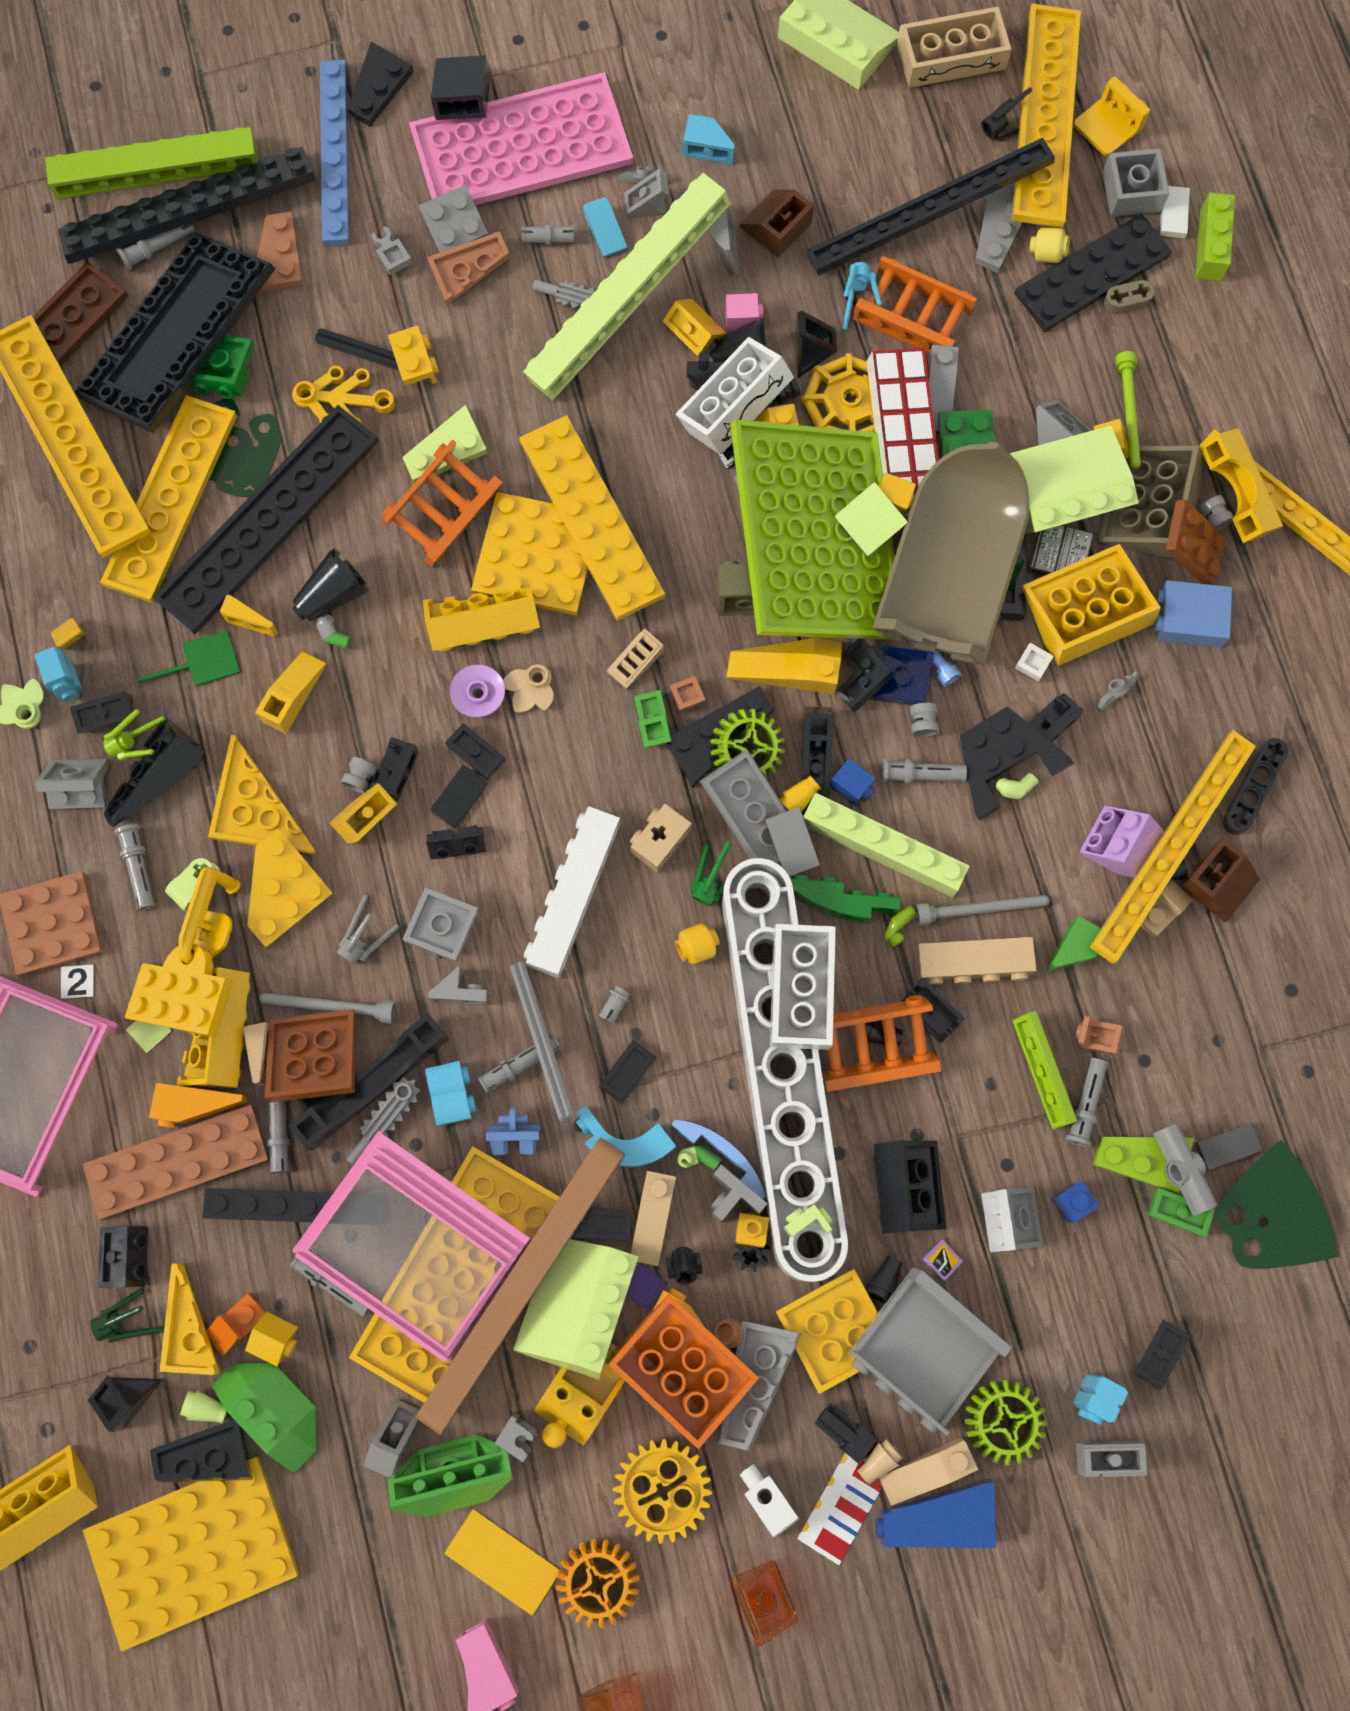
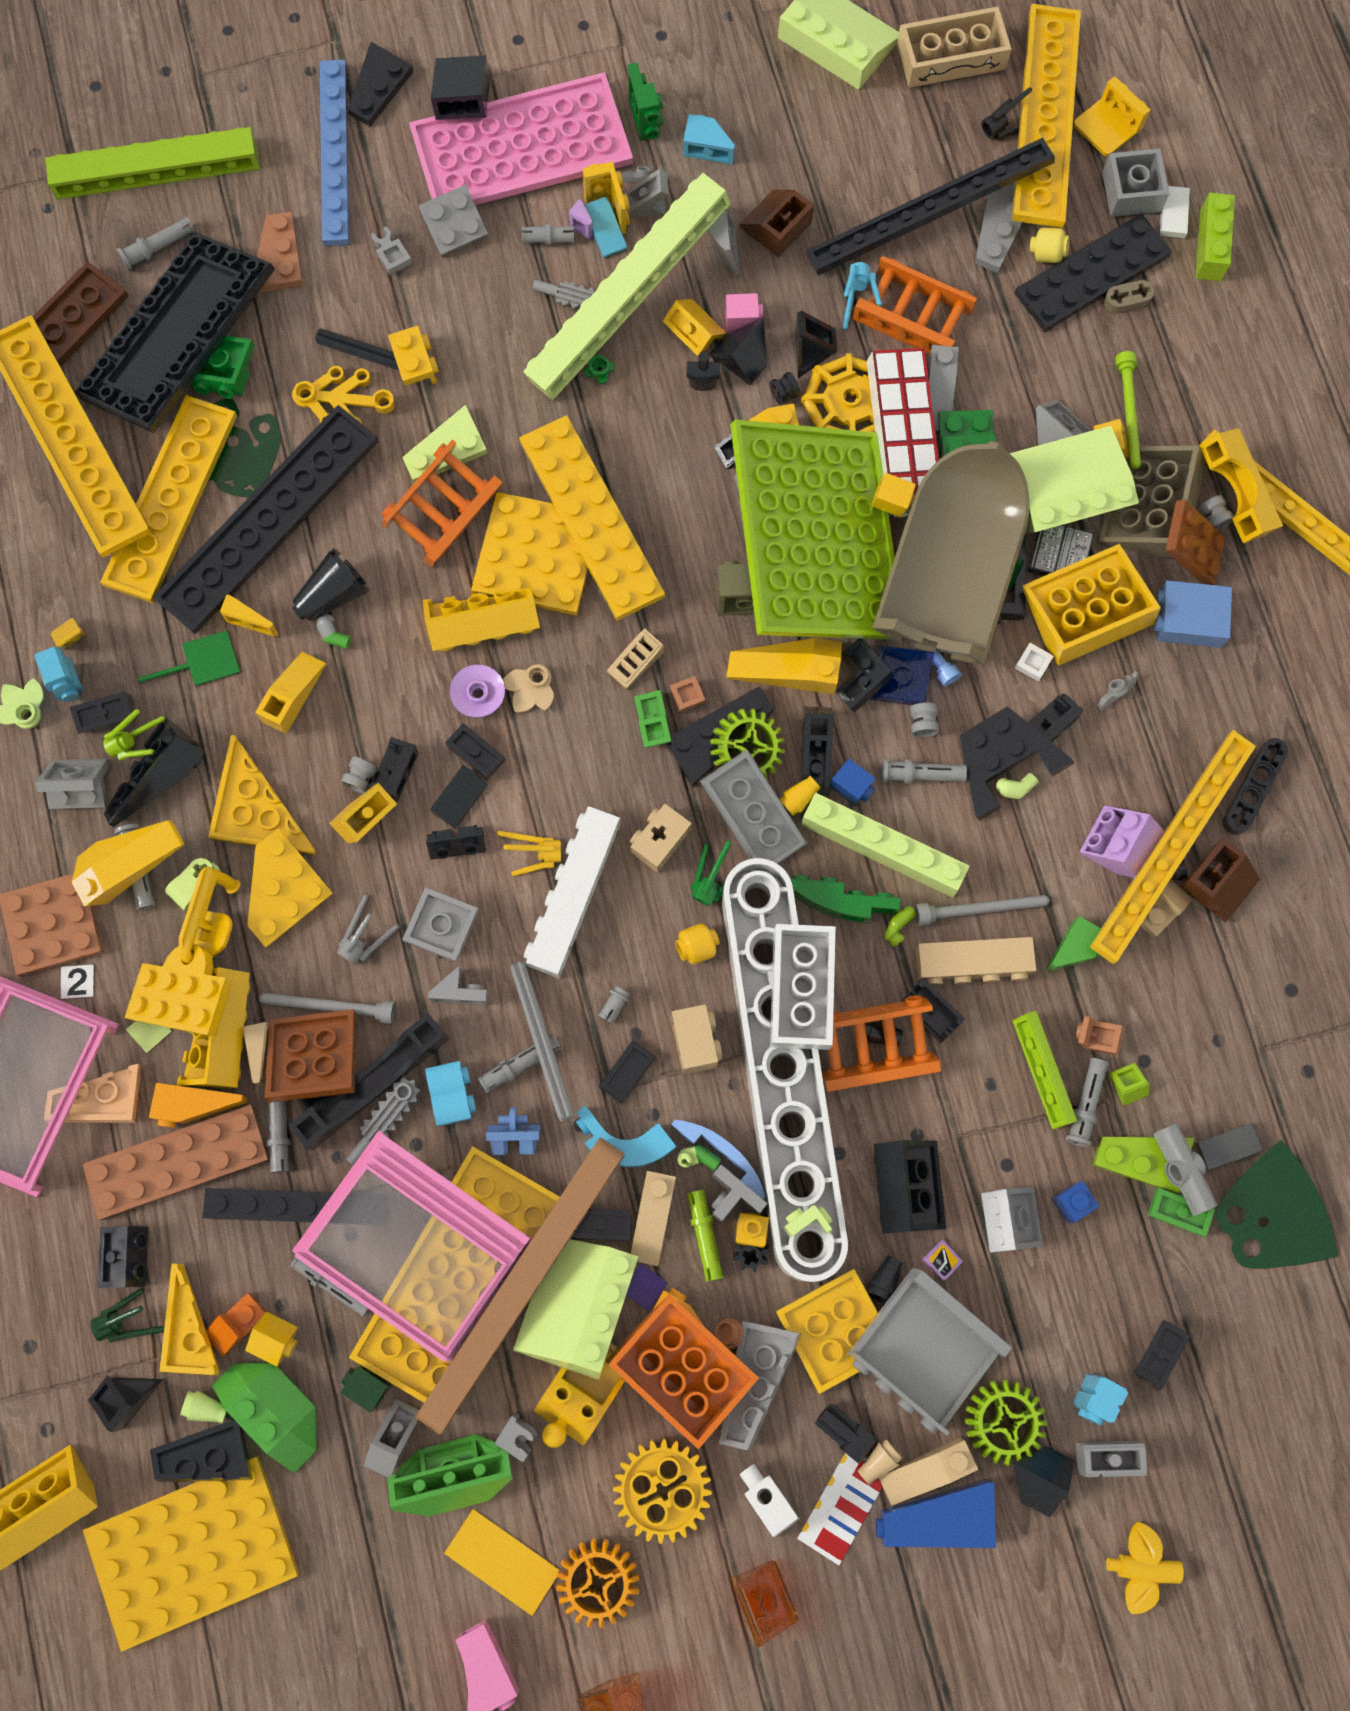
black plate [58,147,316,265] -> none
nougat wing [427,231,510,306] -> none
black gear [665,1247,703,1285] -> none
white brick [676,337,794,455] -> none
light grey piece [765,807,820,877] -> none
yellowish green sticker [835,482,908,556] -> none
none -> light nougat wing [44,1063,142,1123]
none -> yellow wedge [72,820,185,907]
none -> dark green brick [340,1365,392,1413]
none -> yellow plant [497,831,561,876]
none -> lavender slope [569,199,593,240]
none -> yellow bracket [582,161,630,235]
none -> green plate [584,355,615,384]
none -> green plate [627,63,663,141]
none -> tan brick [671,1004,722,1075]
none -> lime pin [687,1189,724,1282]
none -> black slope [1013,1446,1075,1517]
none -> yellow plant [1106,1522,1184,1614]
none -> lime slope [1109,1062,1149,1105]

